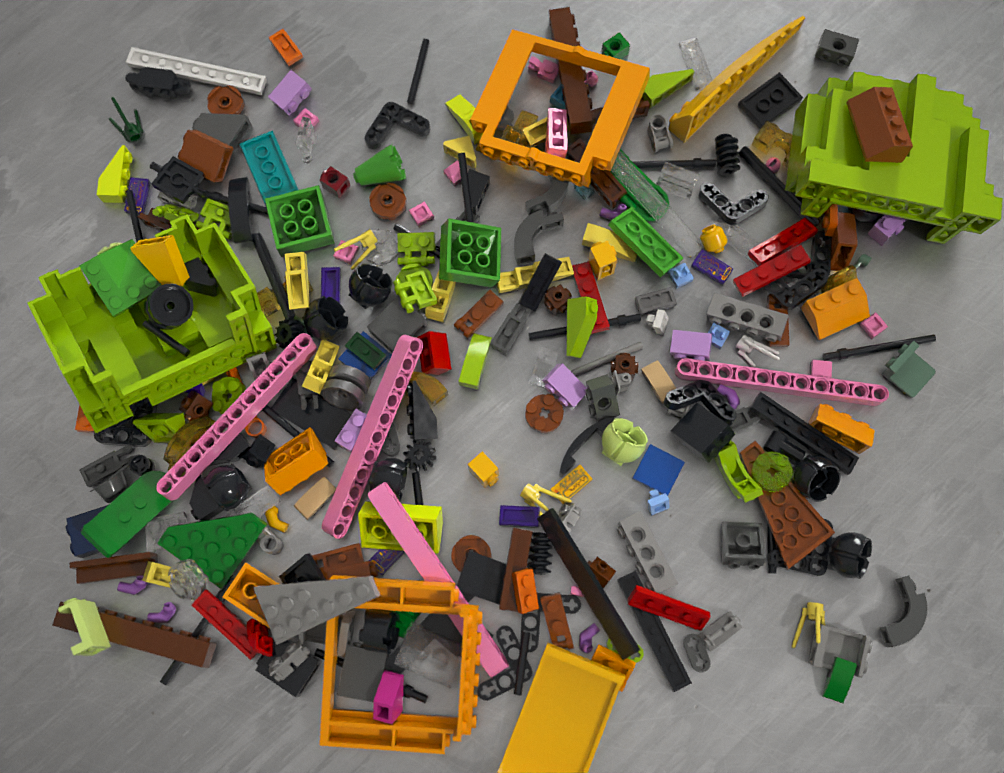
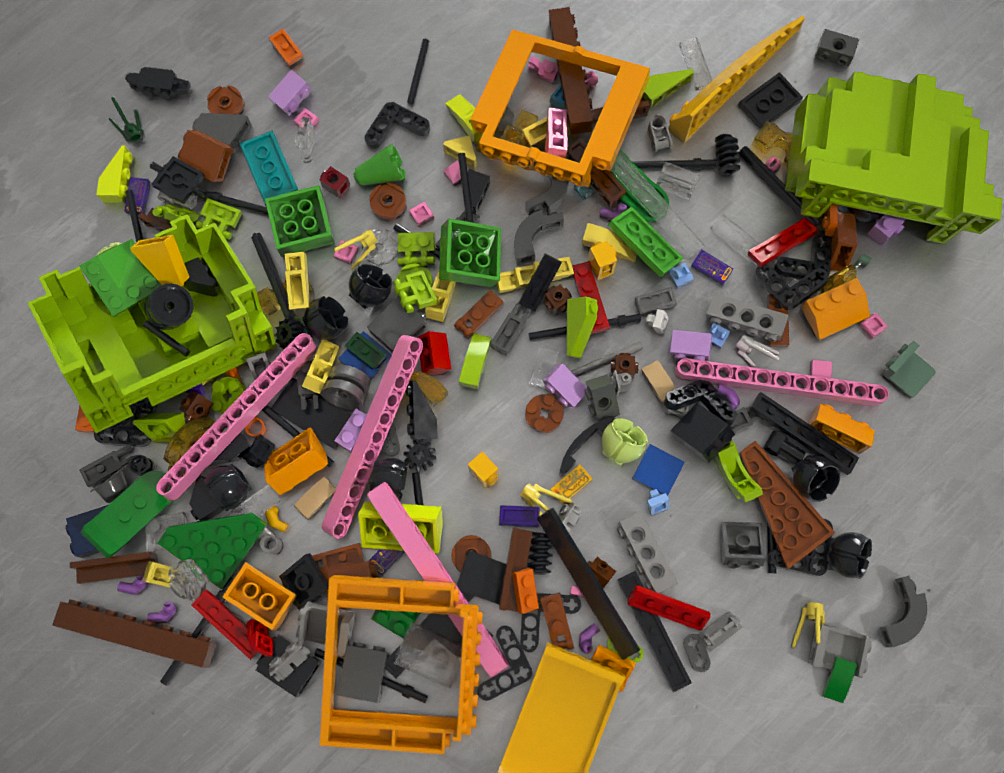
yellowish green panel [58,598,111,656] -> none
white plate [126,47,267,95] -> none
black slope [228,177,253,244] -> none
light grey wing [253,576,380,645] -> none
dark purple tile [321,267,341,303] -> none
black brick [358,609,400,654] -> none
dark pink slope [373,670,404,724] -> none
black bar [513,632,530,696] -> none
green brick [601,32,630,60] -> none
black beam [699,183,769,225] -> none
yellow head [700,224,728,254] -> none
red plate [733,245,811,297] -> none
clear neon green plate [751,452,793,492] -> none
black bar [822,334,936,361] -> none
dark orange slope [847,87,913,163] -> none

